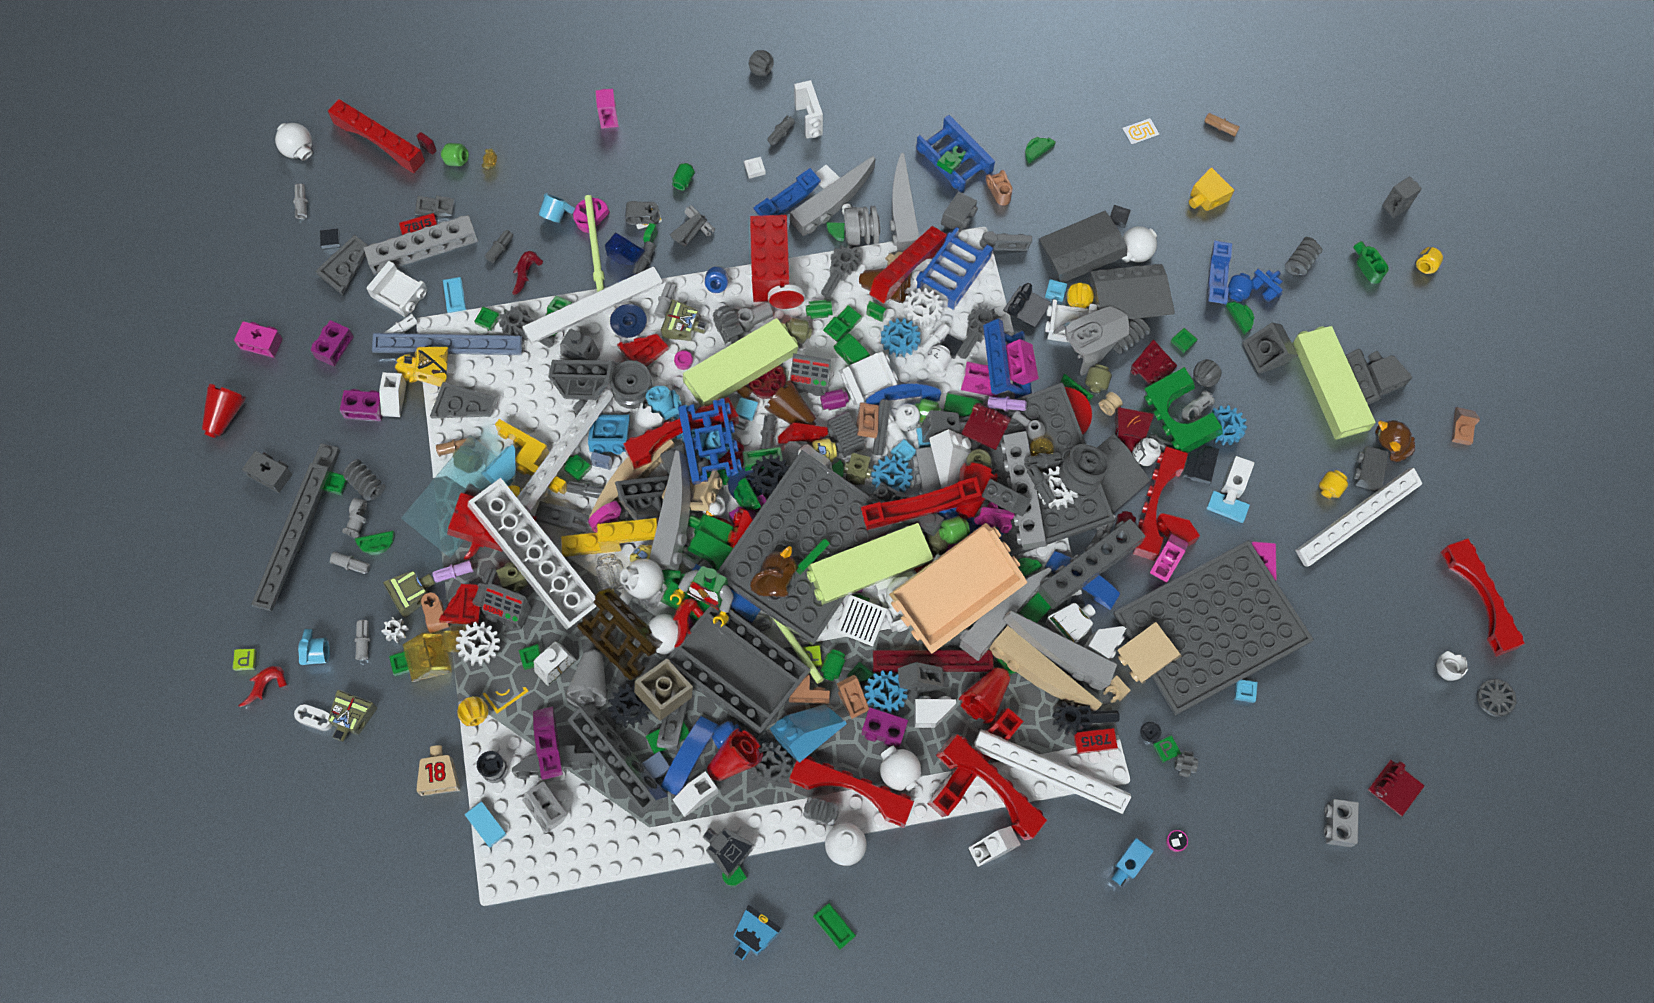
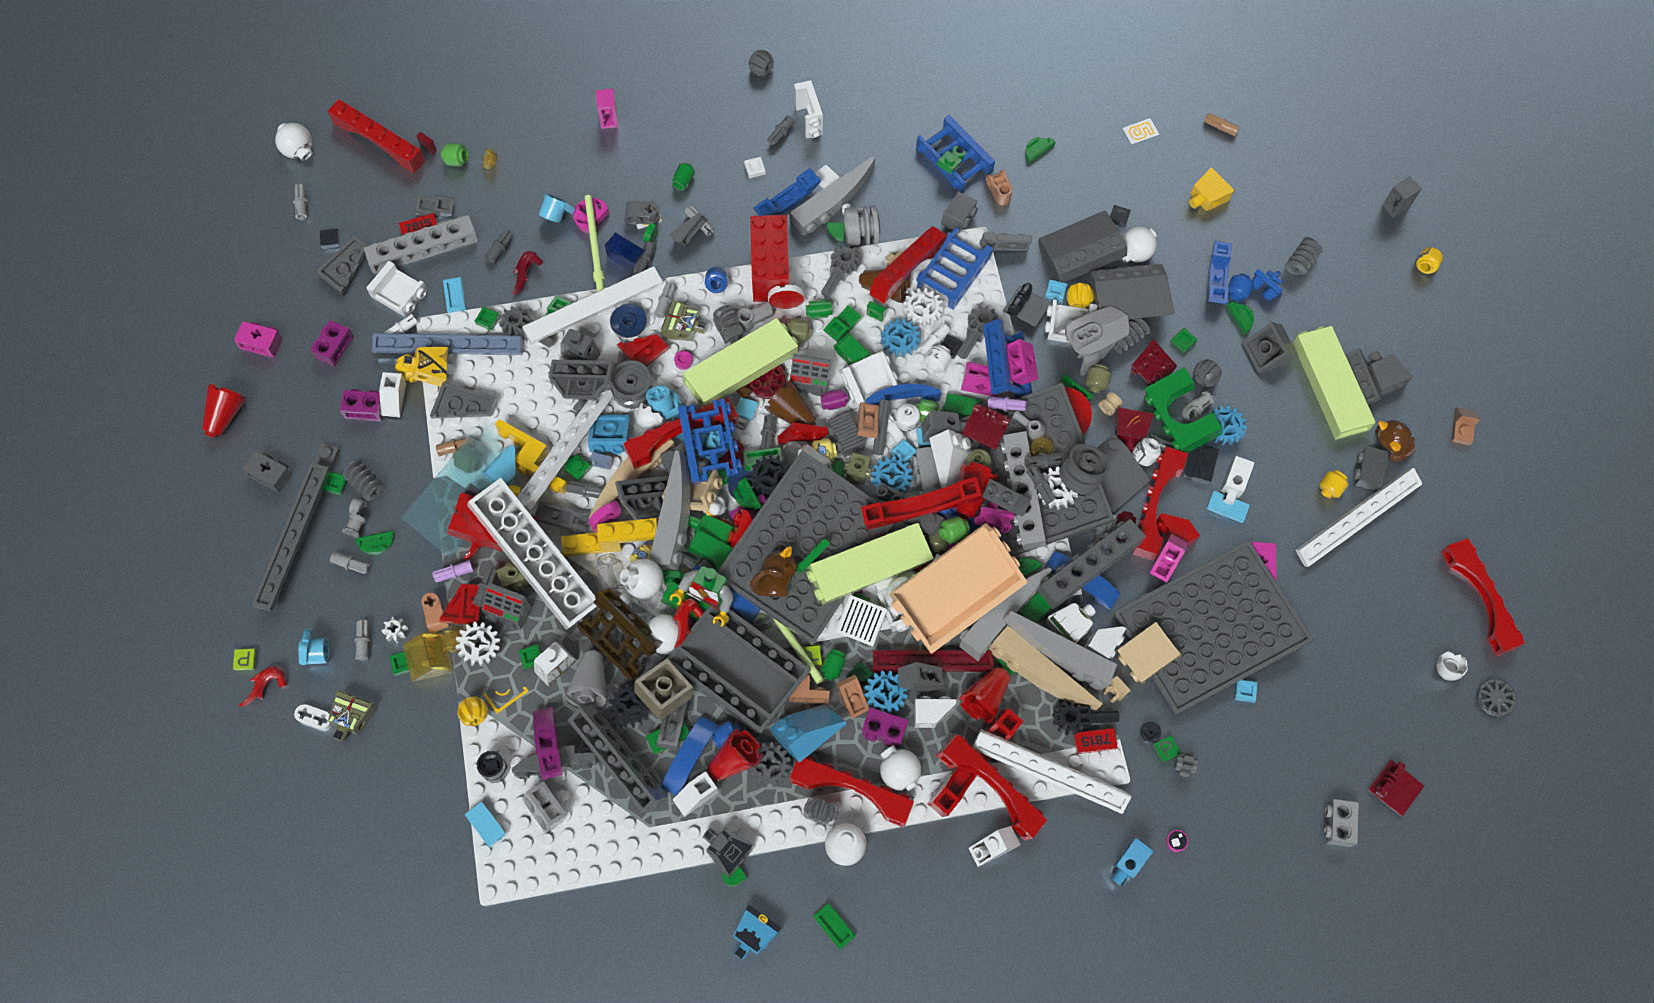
olive torso [383,571,435,618] -> none
tan torso [417,745,460,796] -> none
sand blue tile [642,752,670,780] -> none
light grey slope [890,153,919,253] -> none
green piece [1353,241,1389,284] -> none

